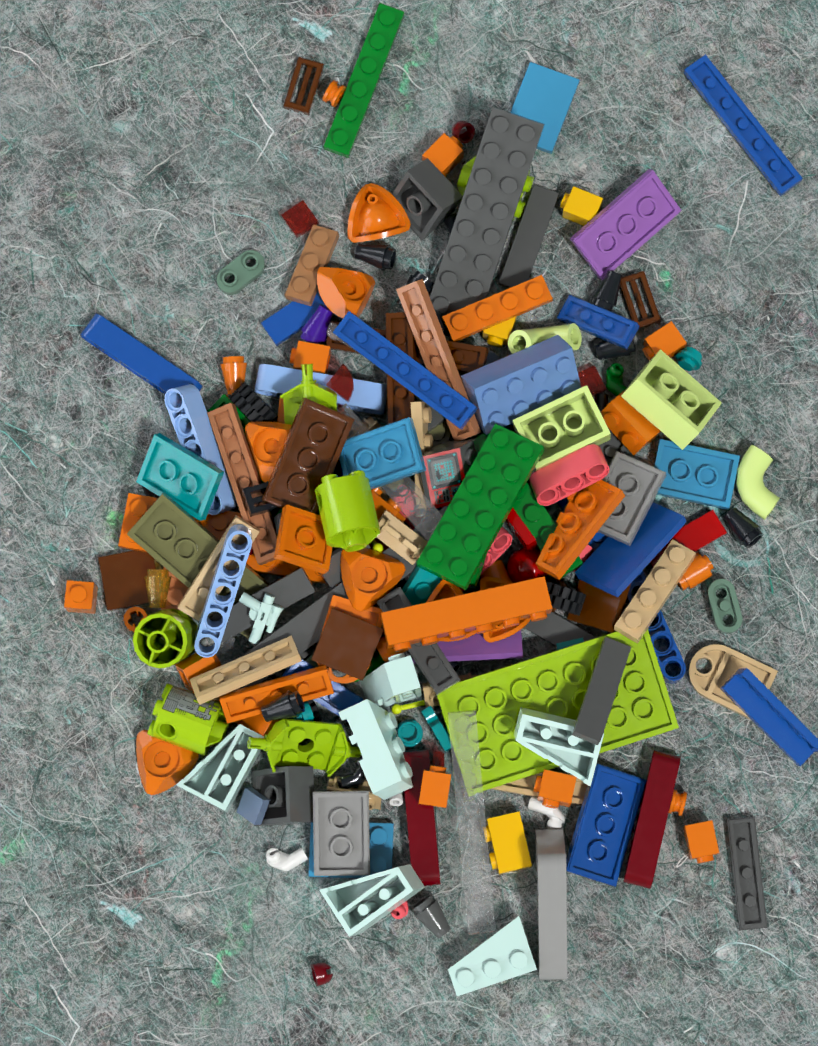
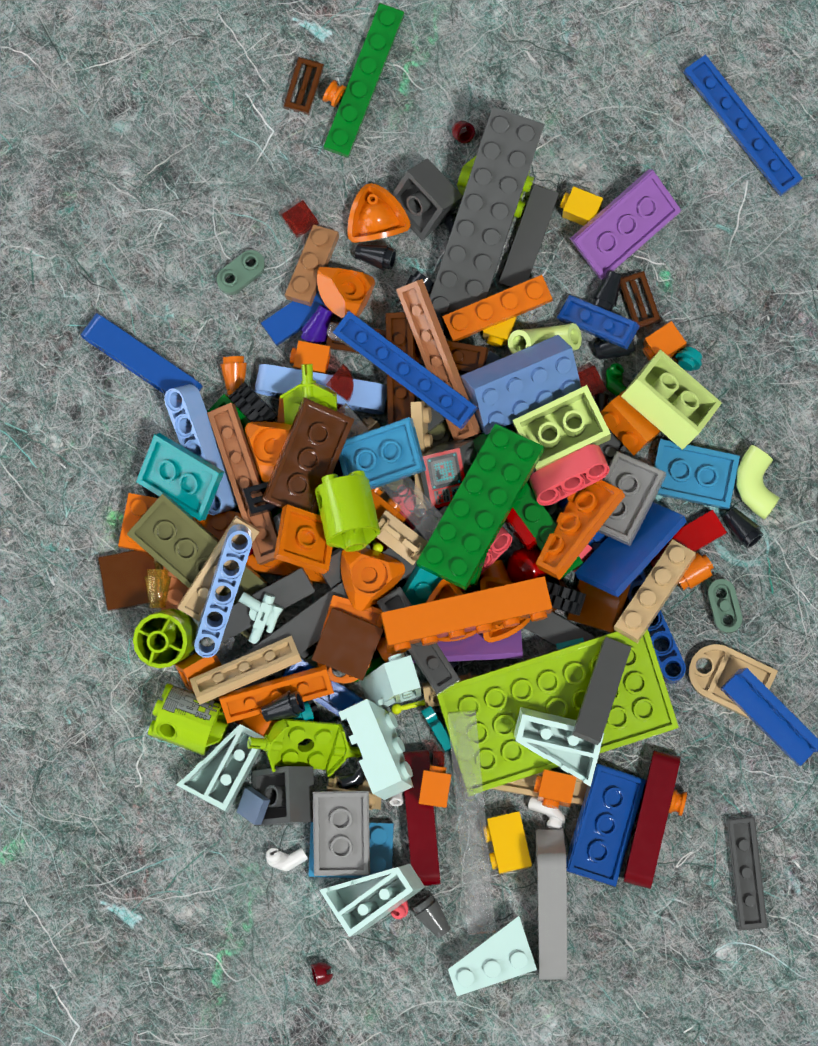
orange brick [64,580,98,614] -> none
orange bush [123,607,148,632] -> none
orange hat [136,730,199,795] -> none
teal plate [396,719,423,747] -> none
orange brick [422,133,464,177] -> none
dark azure tile [511,62,580,154] -> none
orange brick [683,820,719,864] -> none

